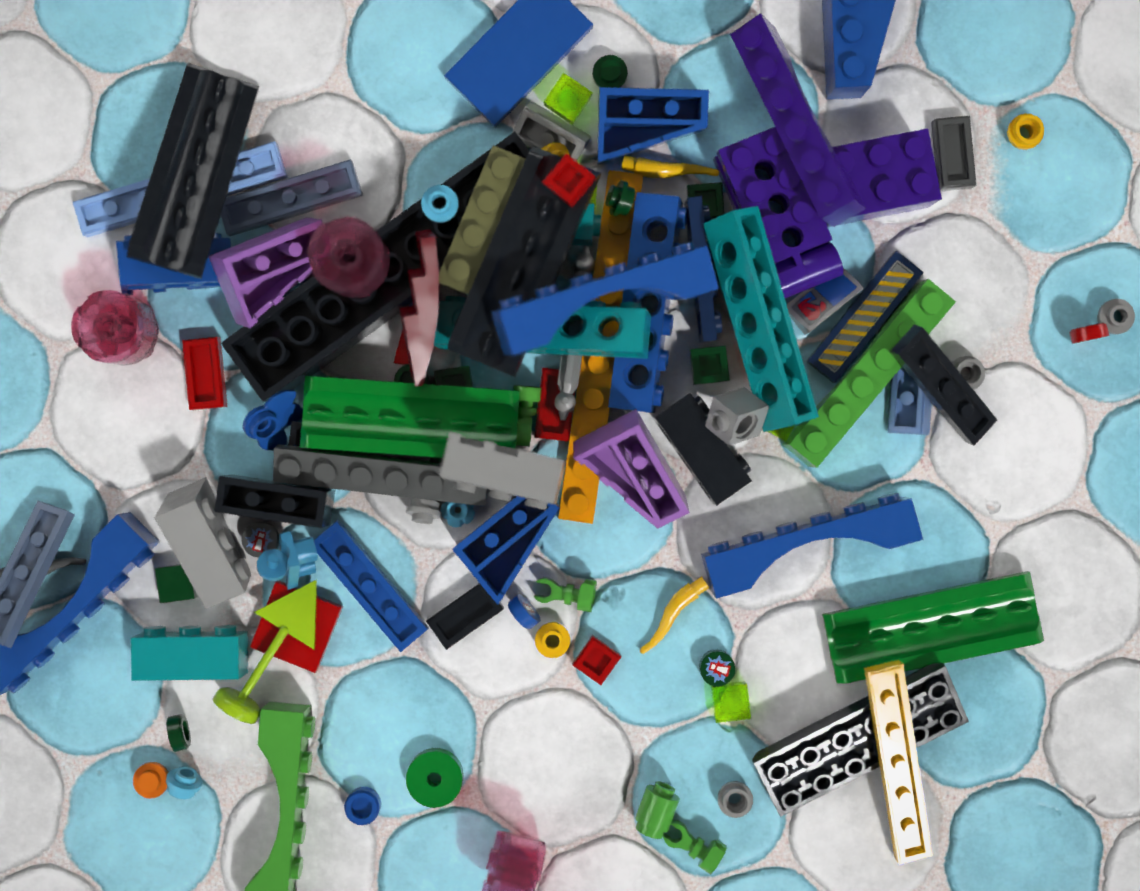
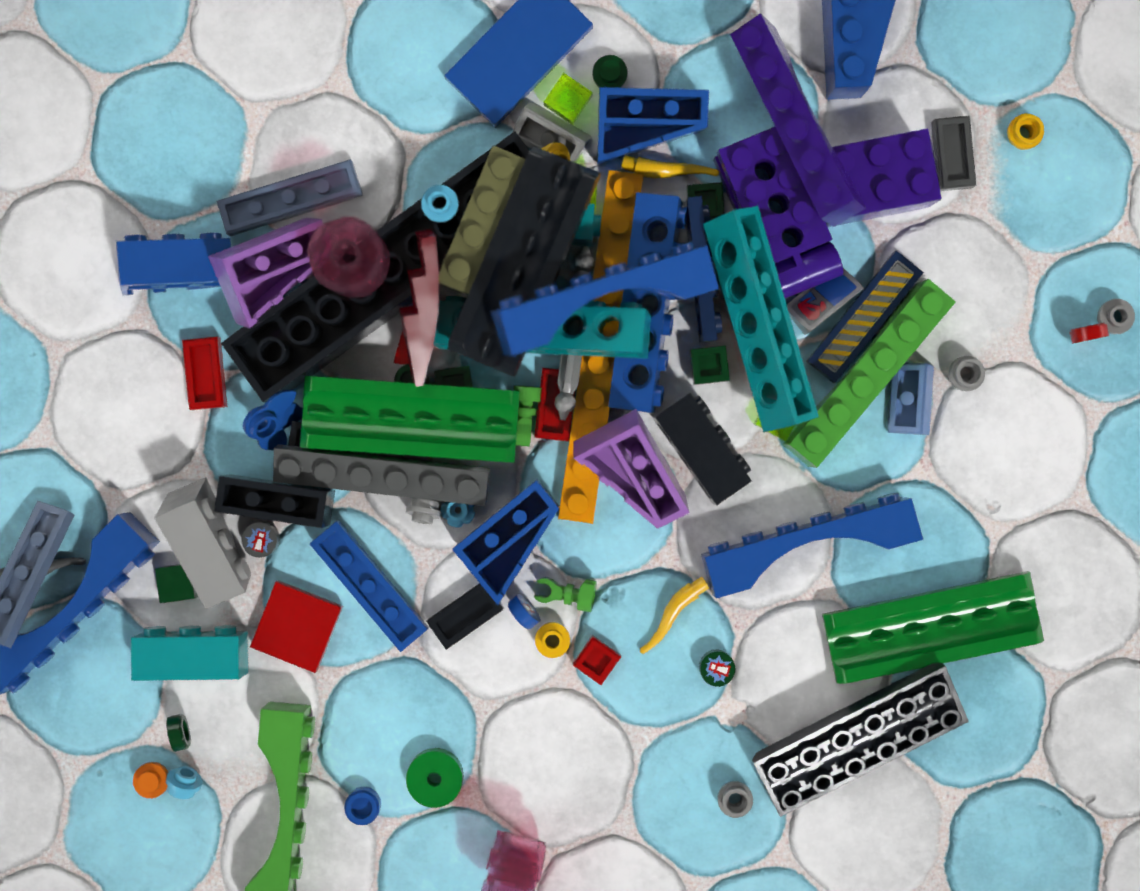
clear pink brick [71,290,159,366] -> none
light blue tile [73,141,288,238] -> none
black plate [127,63,259,279] -> none
lime piece [212,579,317,724] -> none
dark azure hips [257,531,318,590] -> none
light grey wedge [439,432,566,510] -> none
red tile [542,153,596,207] -> none
dark green plate [606,180,635,216] -> none
bright green brick [635,781,680,839] -> none
bright green piece [663,820,727,875] -> none
light grey brick [705,387,769,446] -> none
clear neon green plate [711,681,751,723] -> none
tile [864,659,933,864] -> none
black plate [890,324,997,446] -> none

